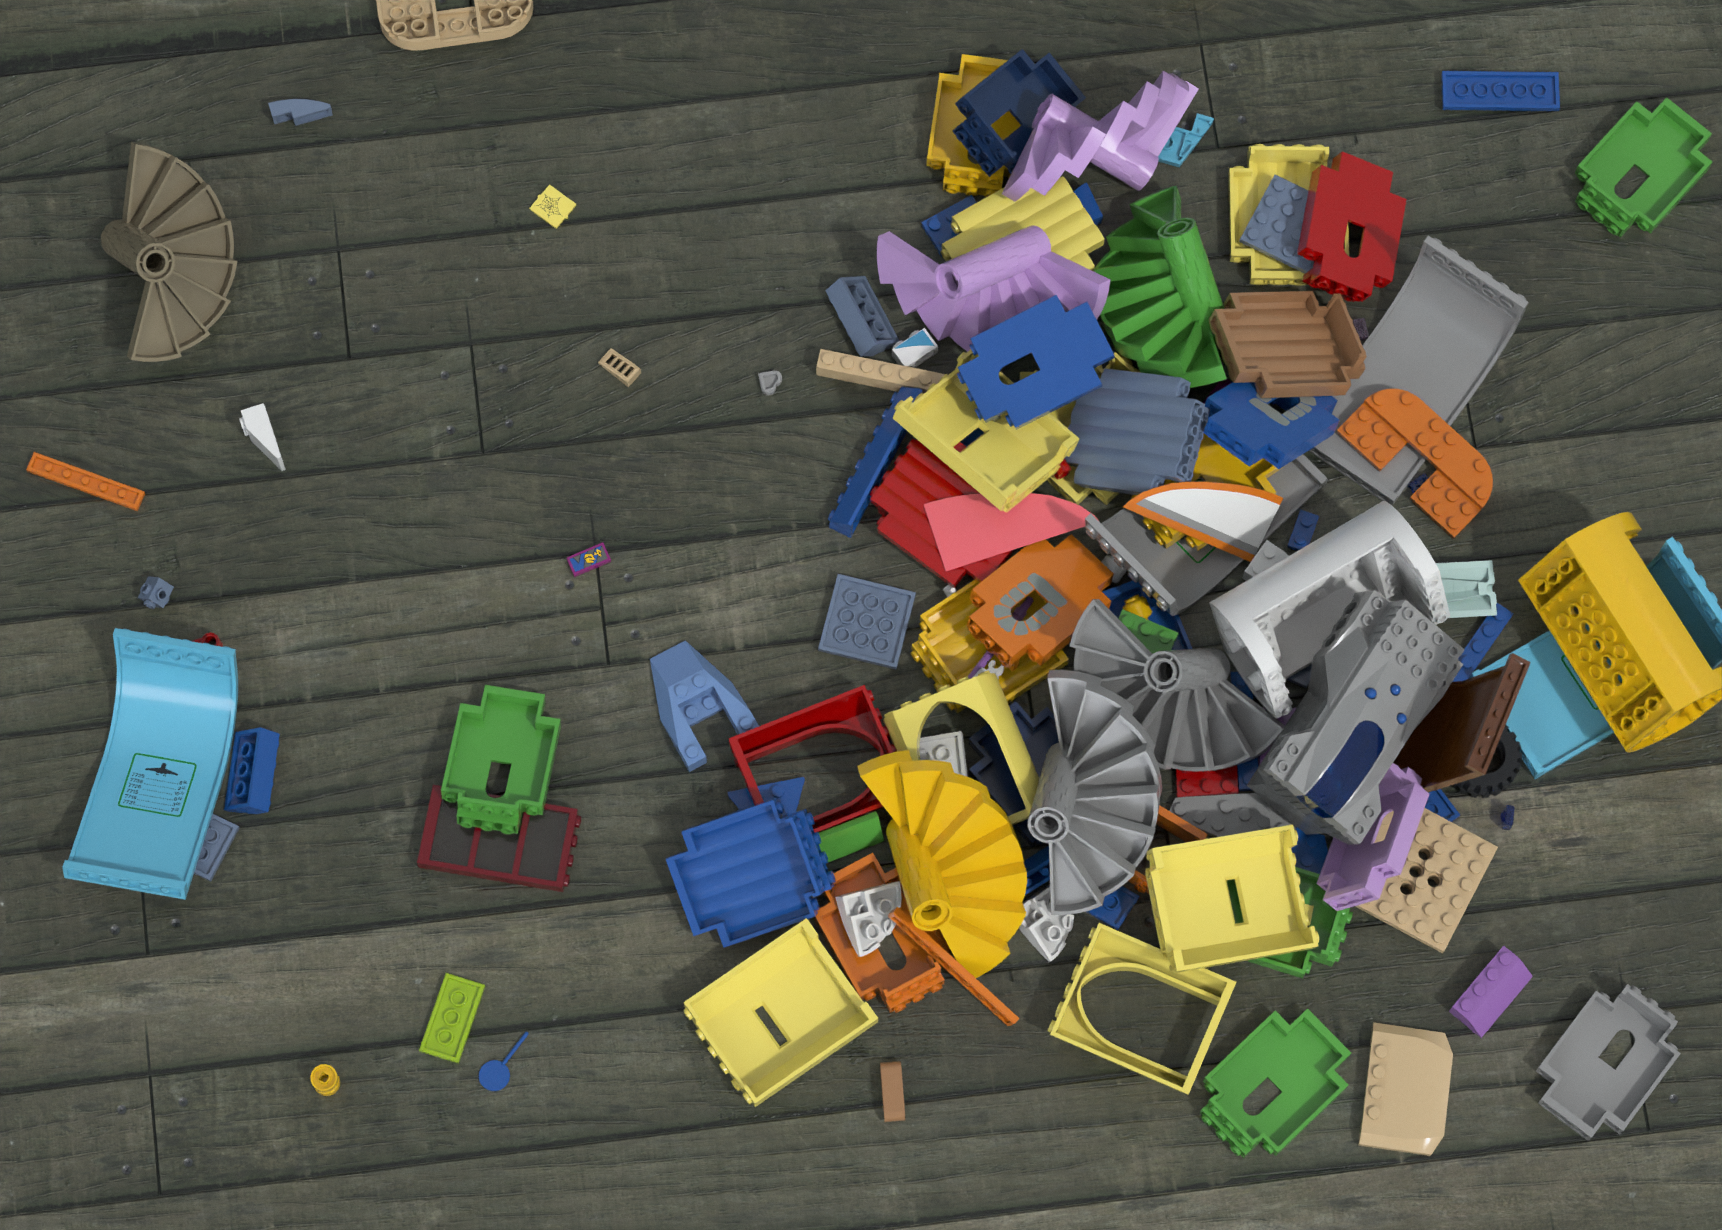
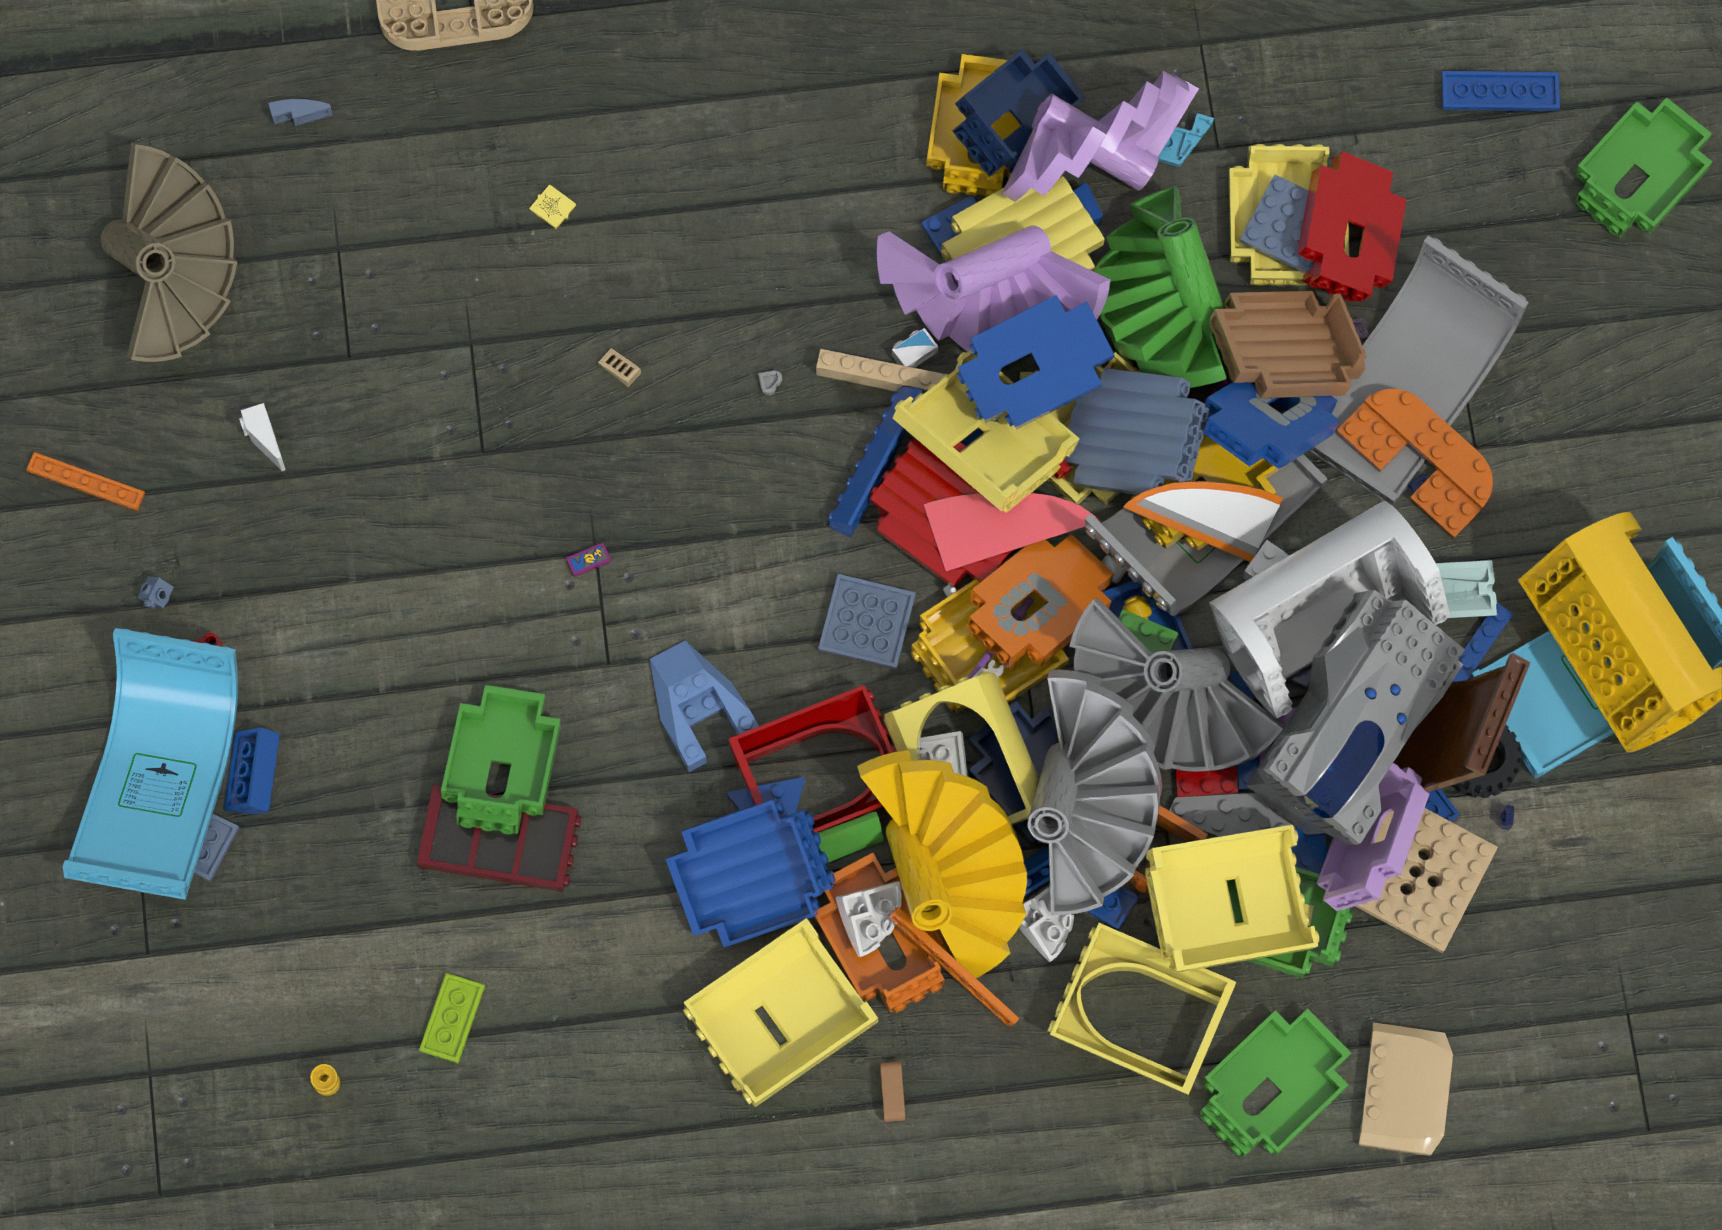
blue piece [479,1032,529,1091] -> none
sand blue slope [825,276,899,357] -> none
blue plate [1287,509,1319,551] -> none
medium lavender slope [1449,946,1533,1038] -> none
light grey panel [1536,984,1681,1141] -> none

